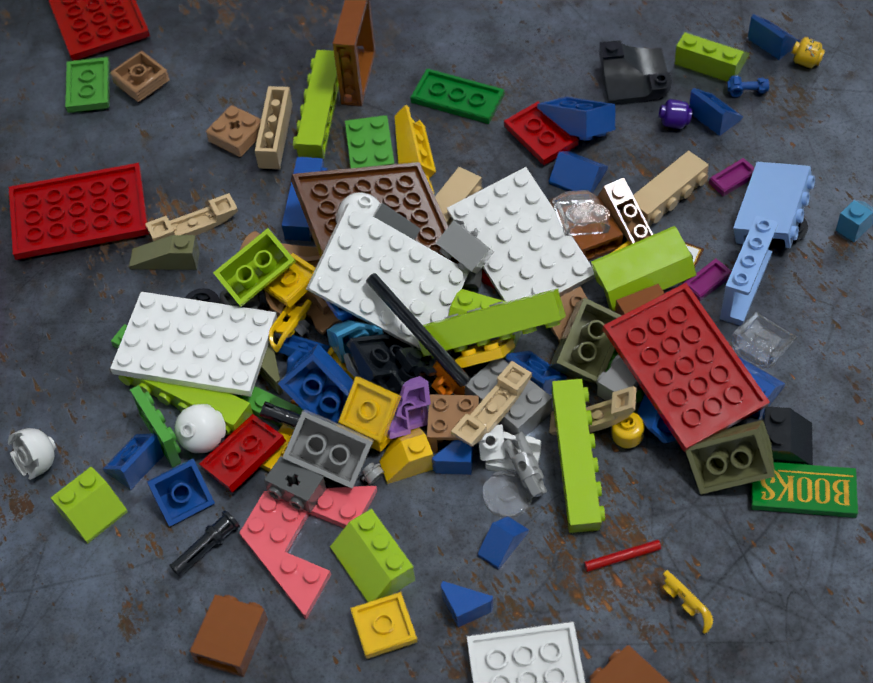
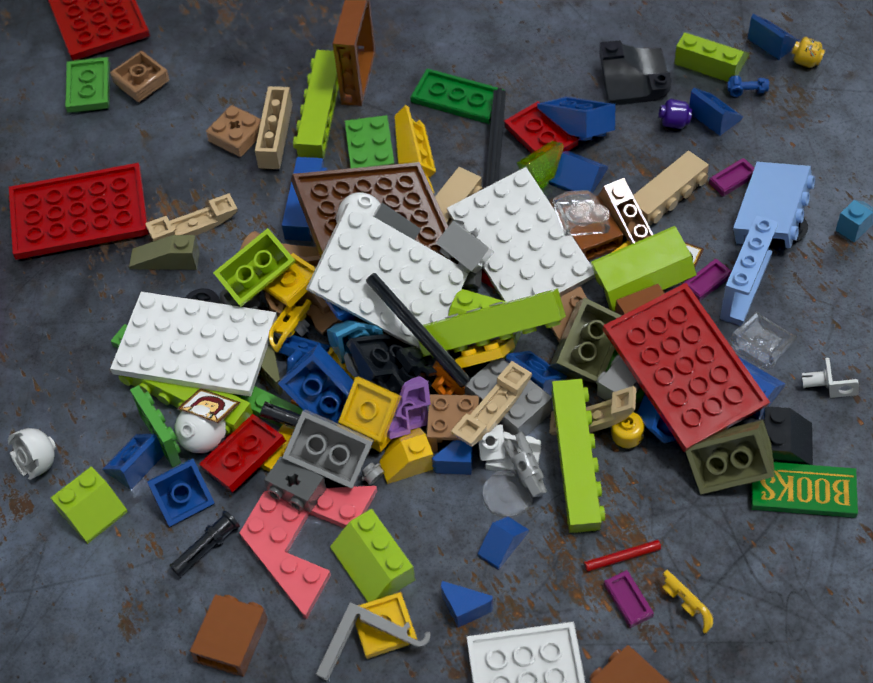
none -> sticker [177,388,241,423]
none -> light grey hinge [316,602,430,681]
none -> black axle [485,88,506,188]
none -> clear neon green slope [517,141,564,188]
none -> magenta tile [604,570,654,628]
none -> white bracket [802,358,859,398]

